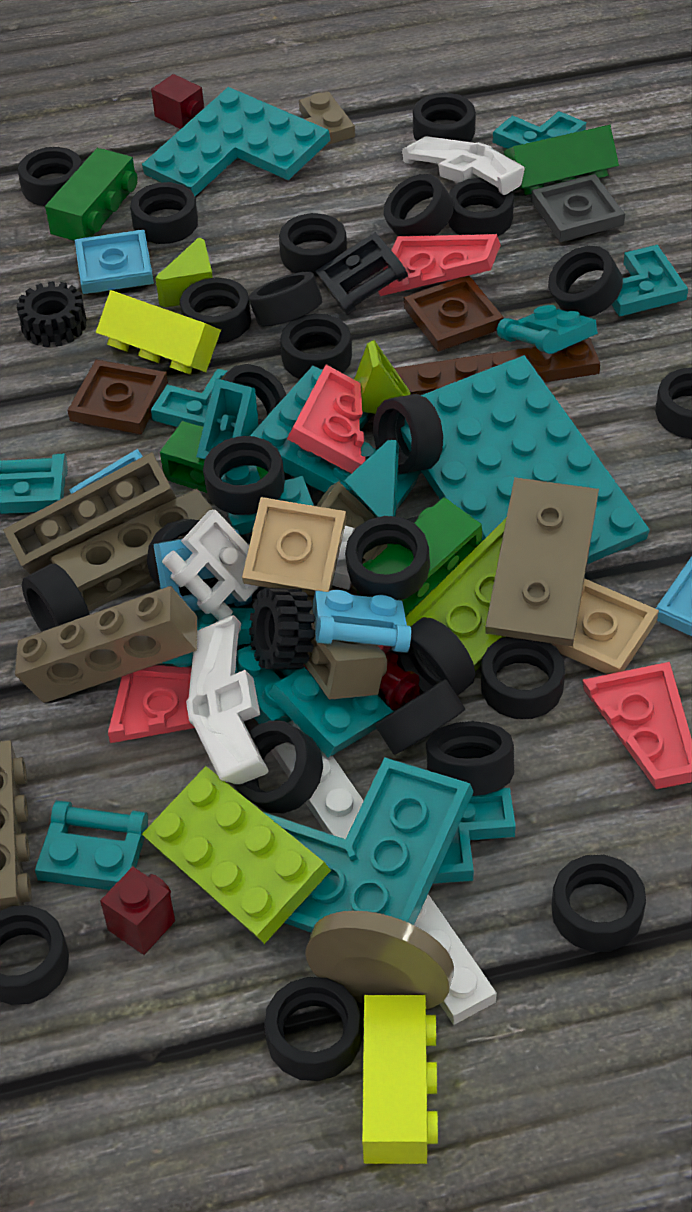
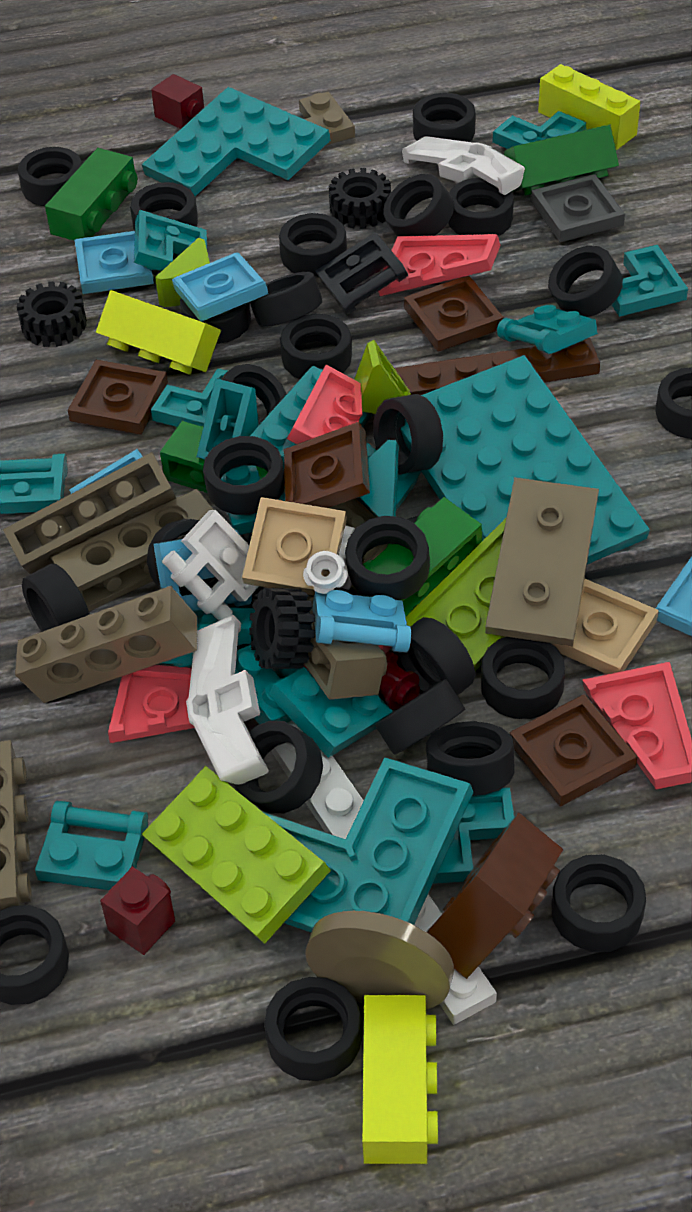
none -> teal plate [134,210,207,271]
none -> medium azure plate [172,252,269,322]
none -> reddish brown plate [284,422,370,508]
none -> white plate [303,551,348,594]
none -> black tyre [329,168,391,229]
none -> reddish brown wedge [426,812,563,979]
none -> reddish brown plate [509,694,637,807]
none -> neon yellow brick [538,64,640,150]

